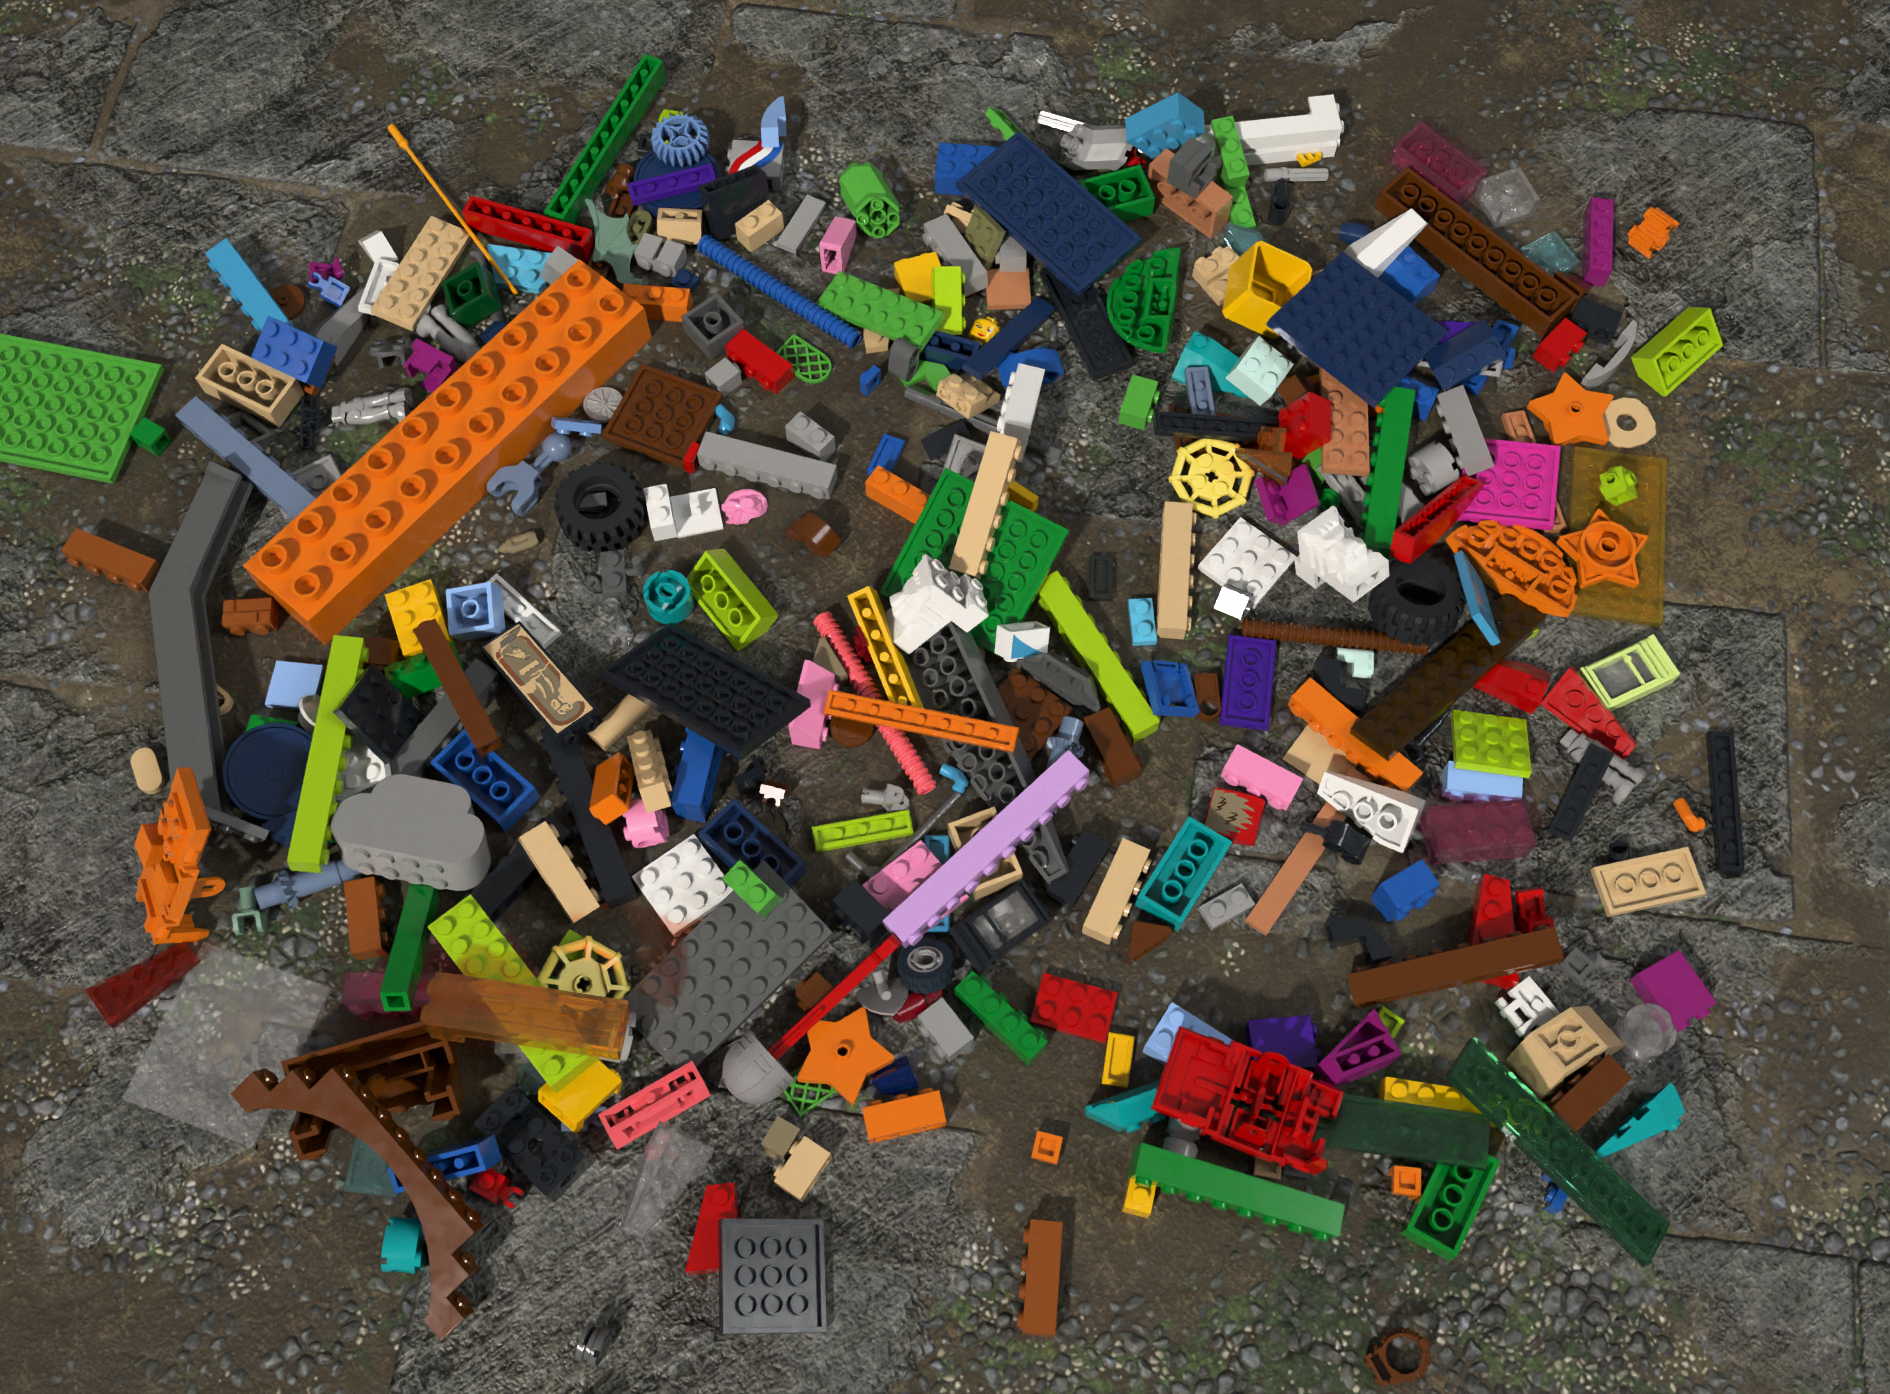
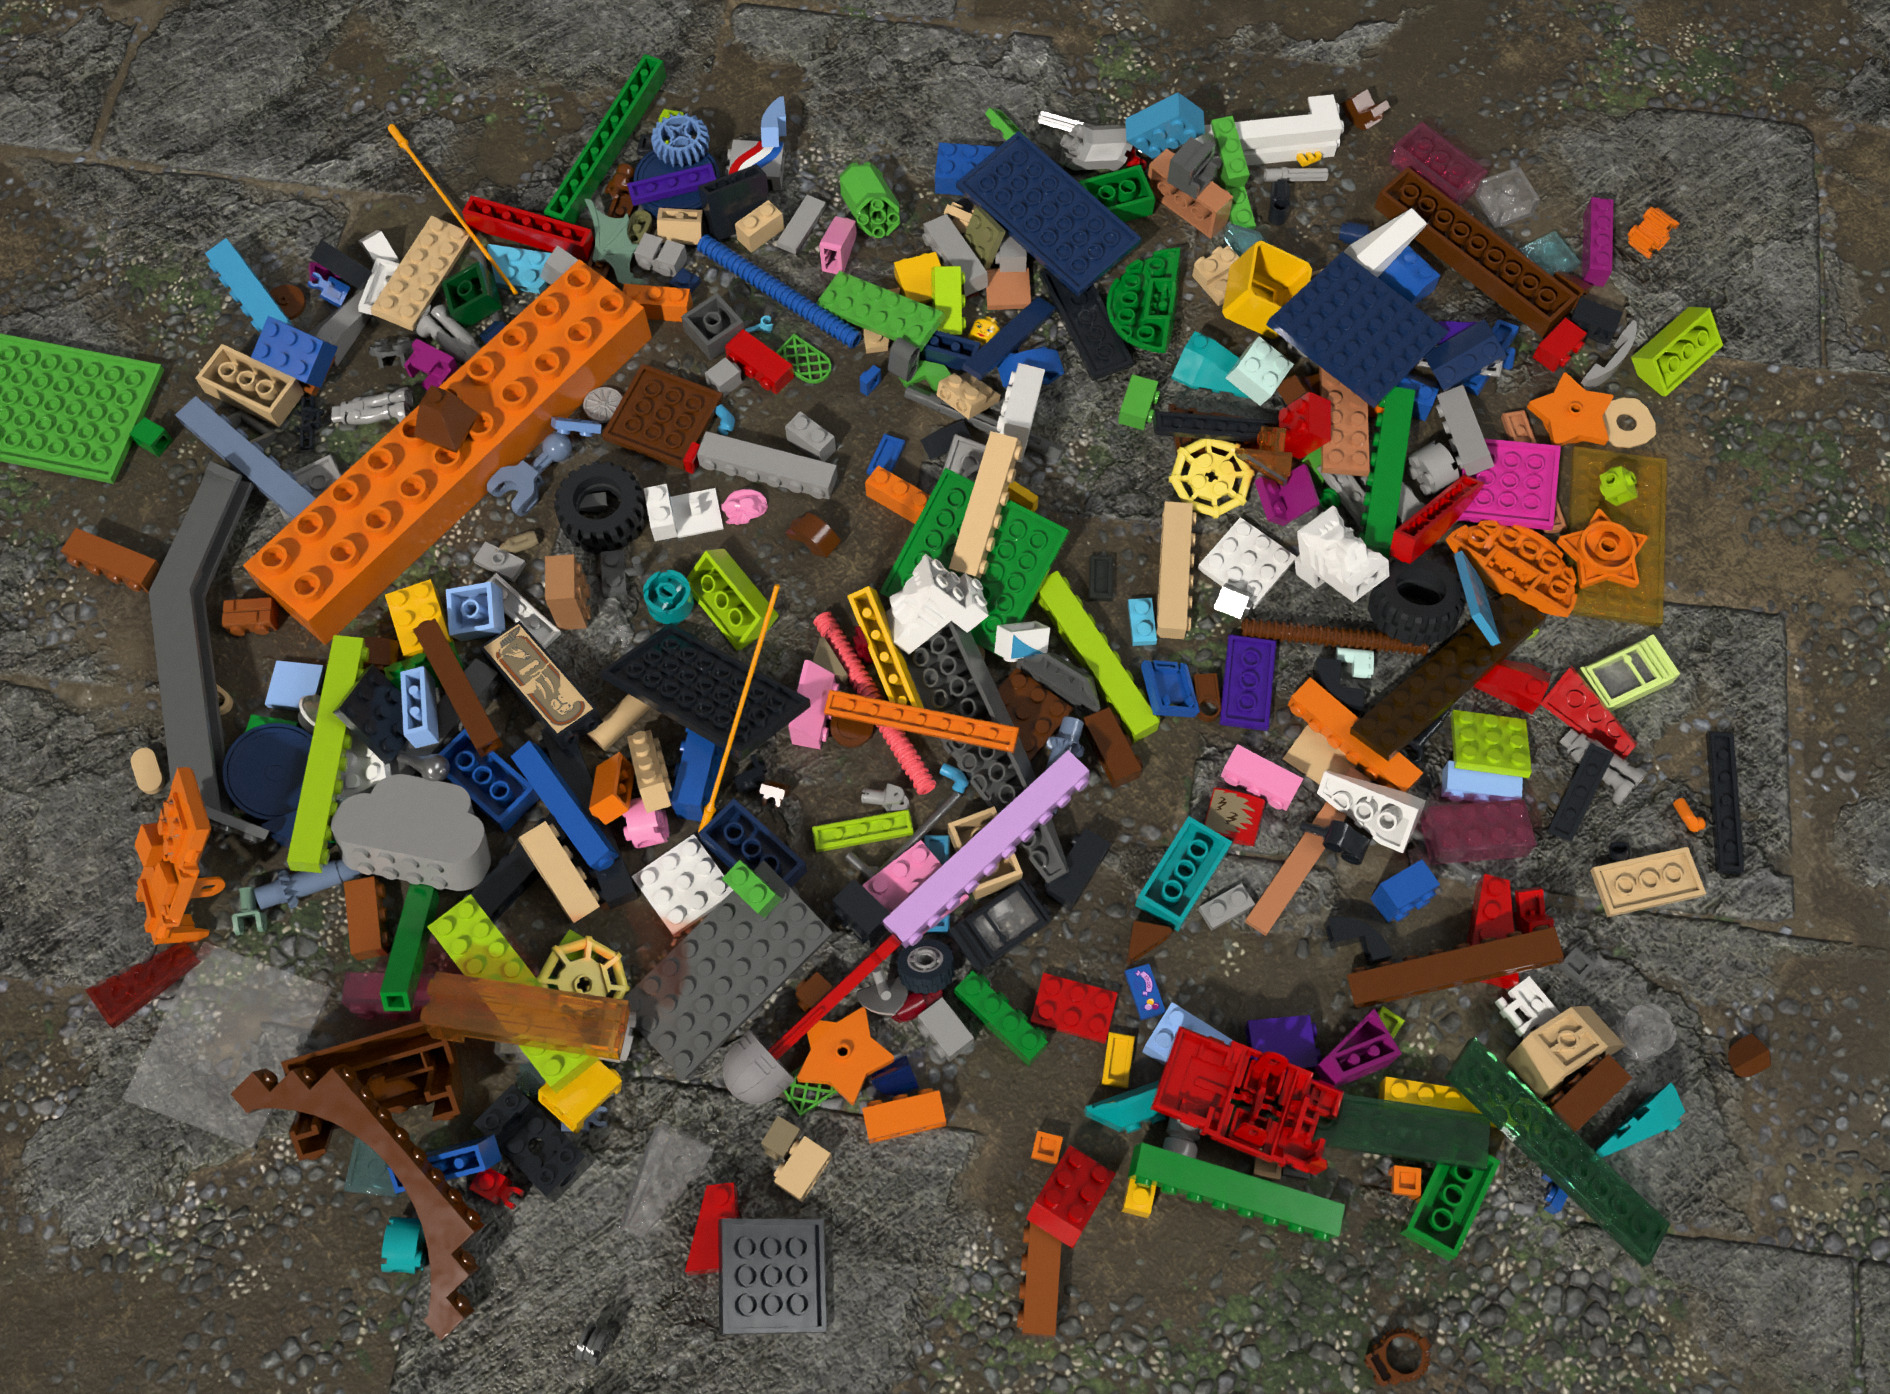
coral brick [598,1061,711,1150] -> none
tan brick [1082,838,1152,945] -> none
sand blue plate [1184,366,1216,416] -> none
magenta brick [1629,950,1717,1033] -> none
none -> black brick [310,239,372,290]
none -> flat silver piece [397,753,450,781]
none -> light blue brick [400,666,439,748]
none -> reddish brown slope [414,385,479,453]
none -> light grey plate [473,541,526,582]
none -> blue brick [511,740,619,871]
none -> medium nougat brick [545,554,591,630]
none -> light orange piece [698,584,780,834]
none -> medium azure hand [745,315,773,333]
none -> red brick [1026,1145,1116,1249]
none -> blue tile [1124,964,1166,1021]
none -> reddish brown brick [1341,89,1390,130]
none -> reddish brown brick [1728,1033,1771,1077]

